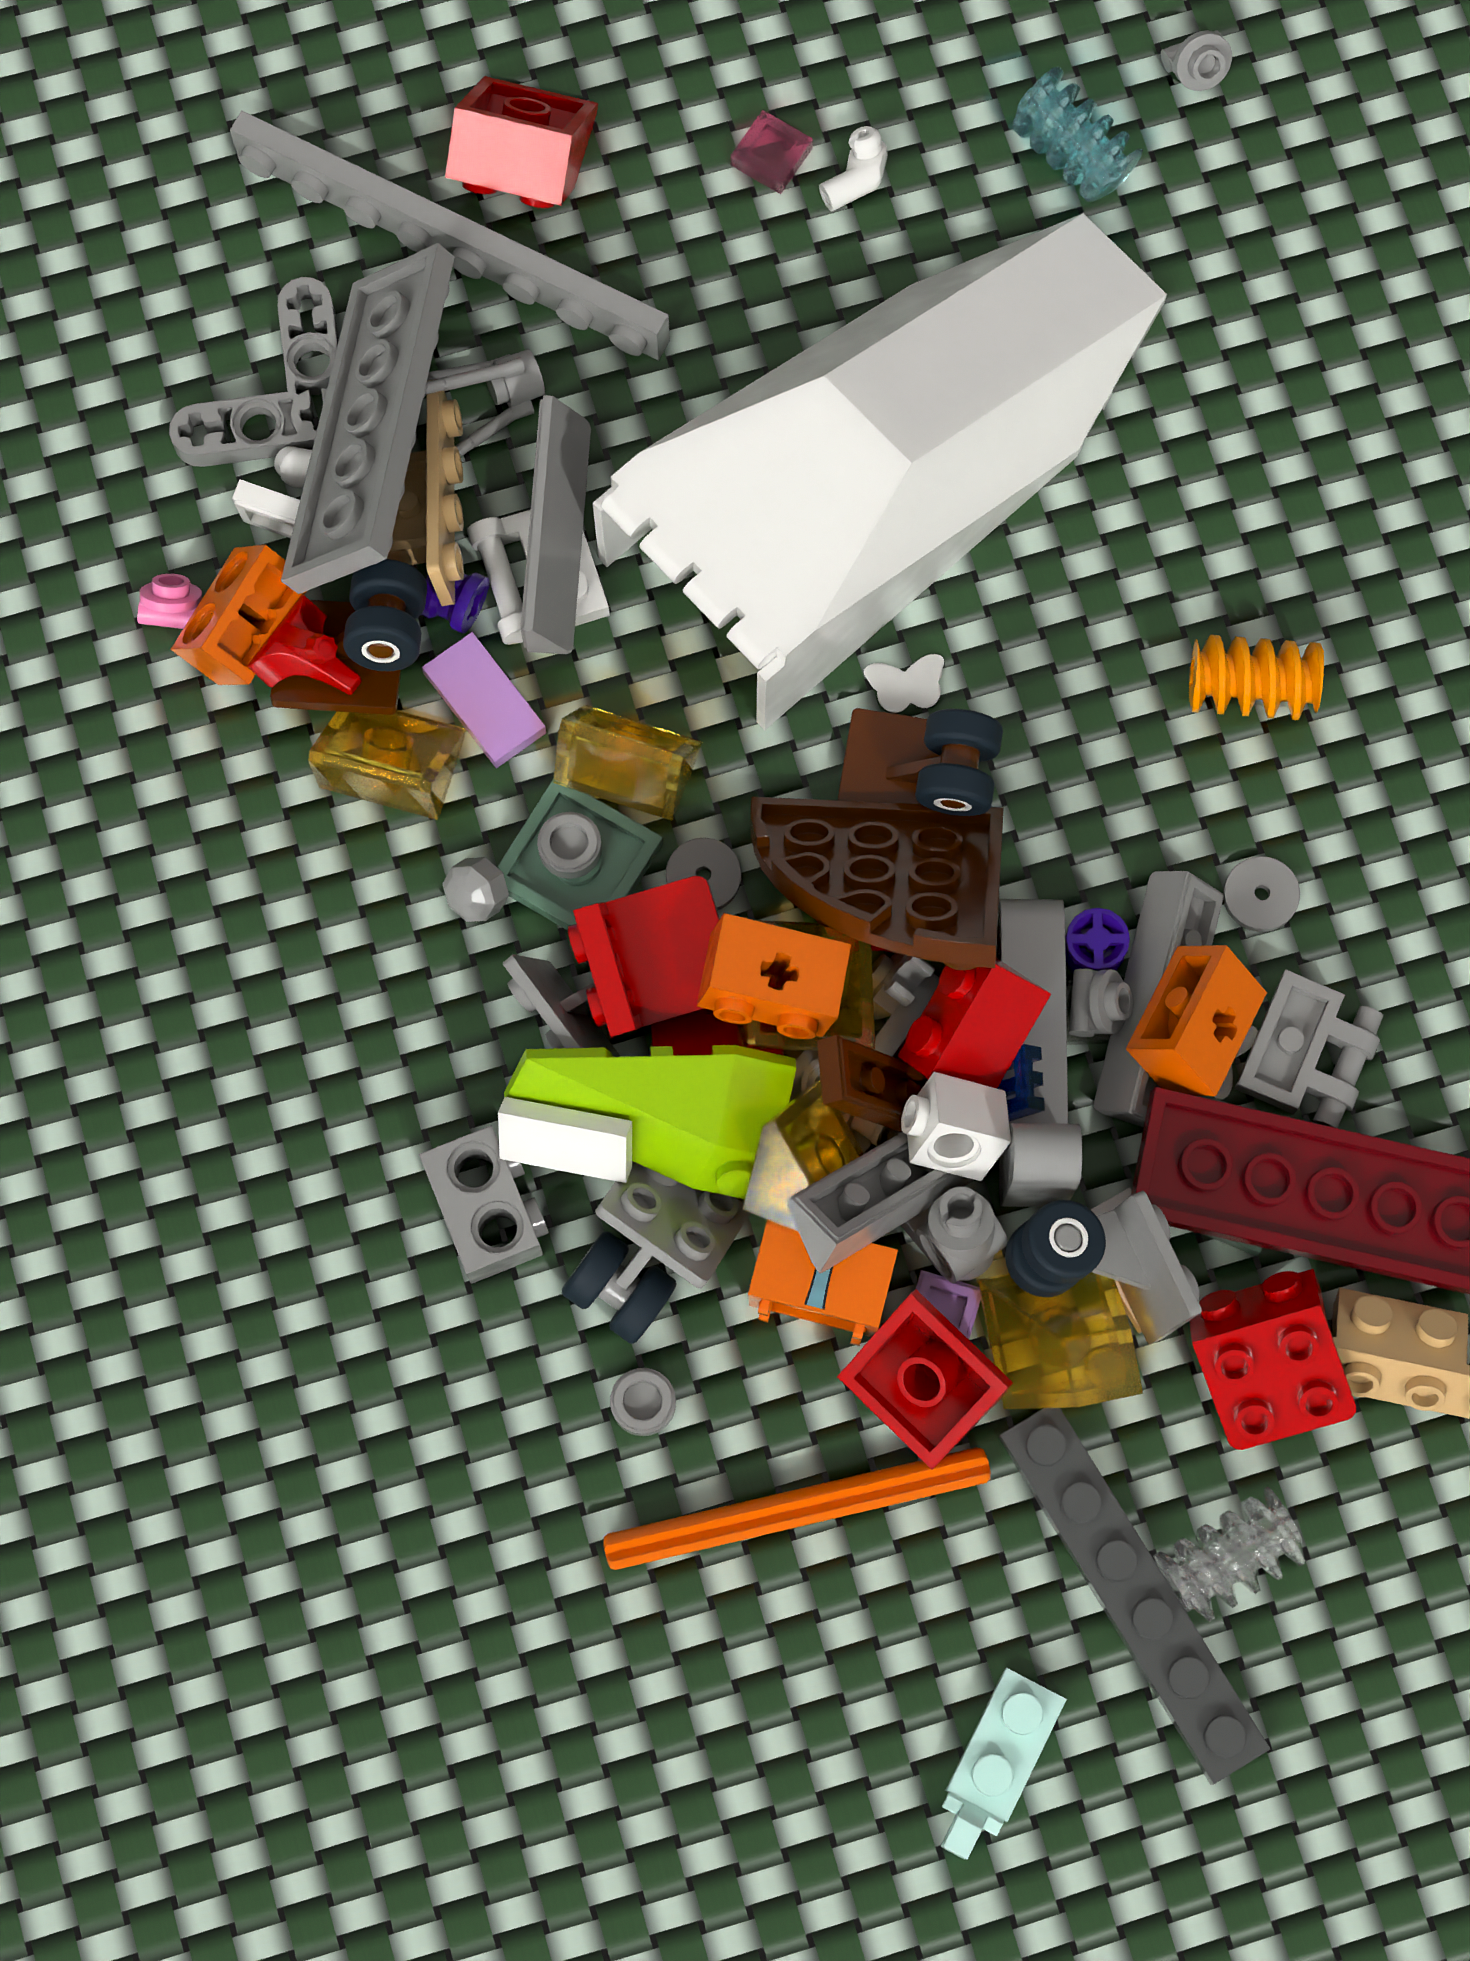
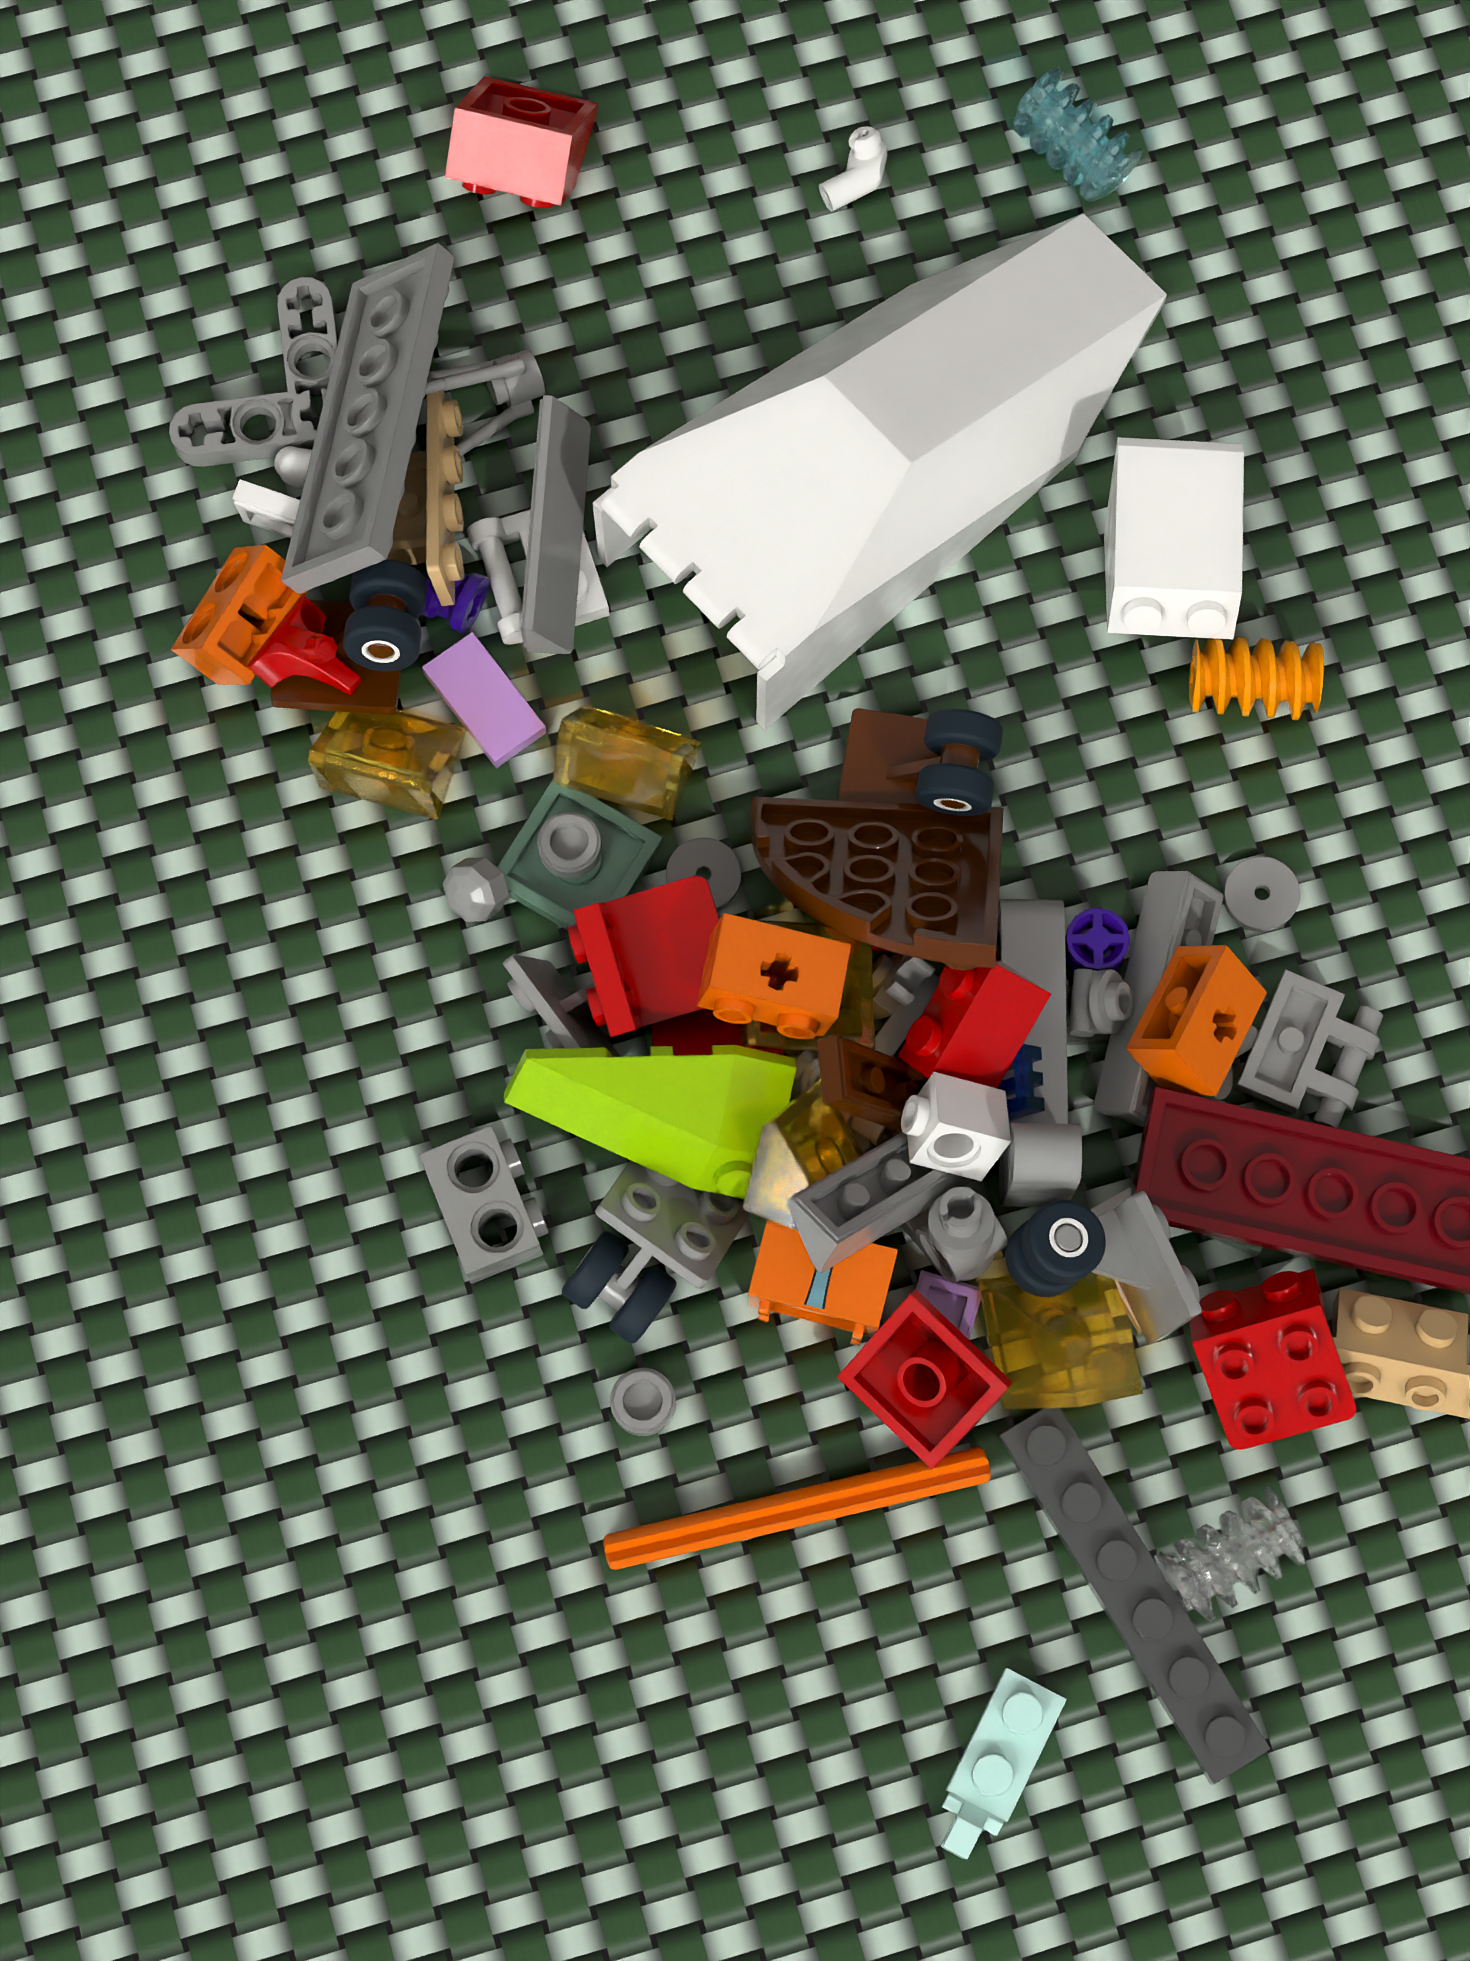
bright pink plate [137,574,202,629] -> none
light grey plate [230,110,670,361] -> none
white tile [498,1097,632,1183] -> none
clear pink tile [731,110,813,194] -> none
white sticker [864,654,944,713] -> none
light grey plate [1161,30,1232,91] -> none
none -> white slope [1104,437,1244,639]

